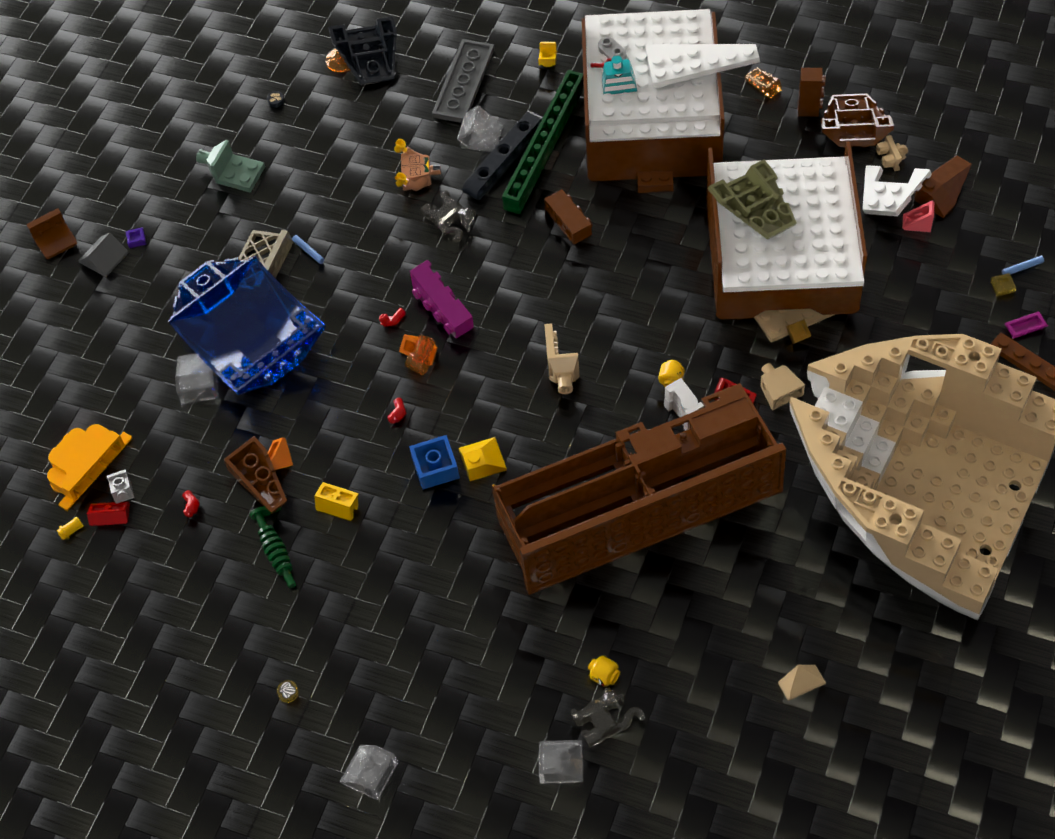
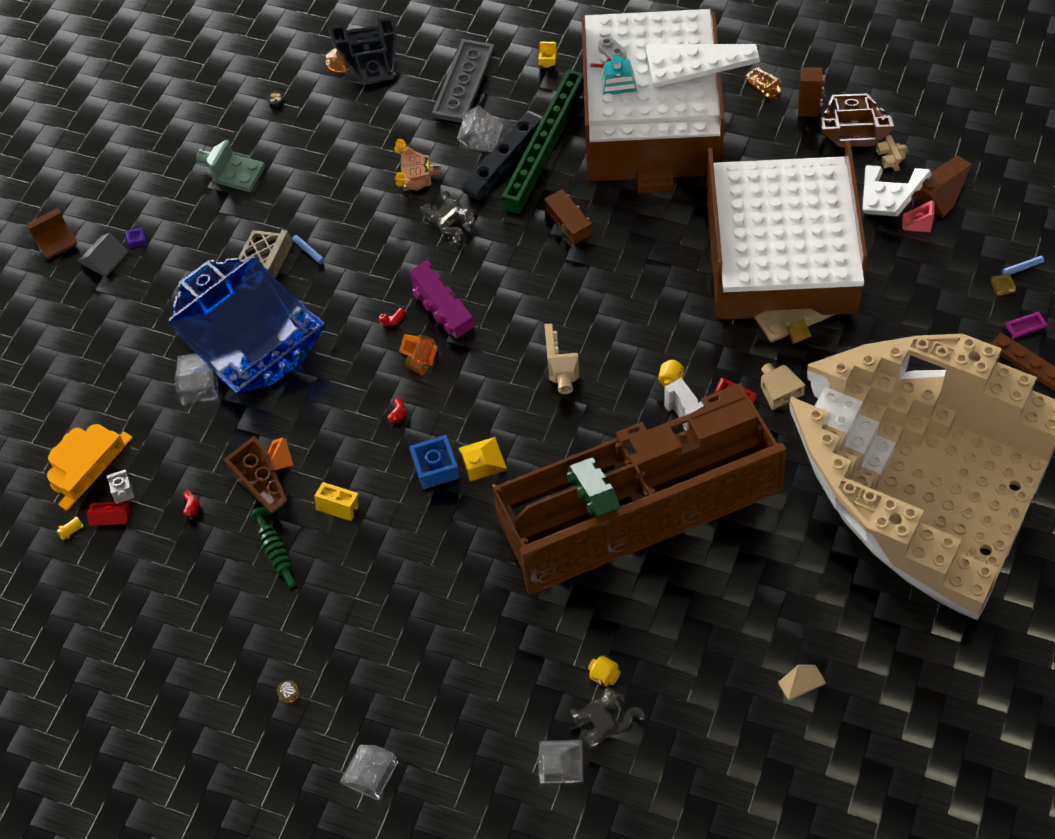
olive wedge [708,159,797,240] -> none
none -> dark green brick [566,457,621,519]

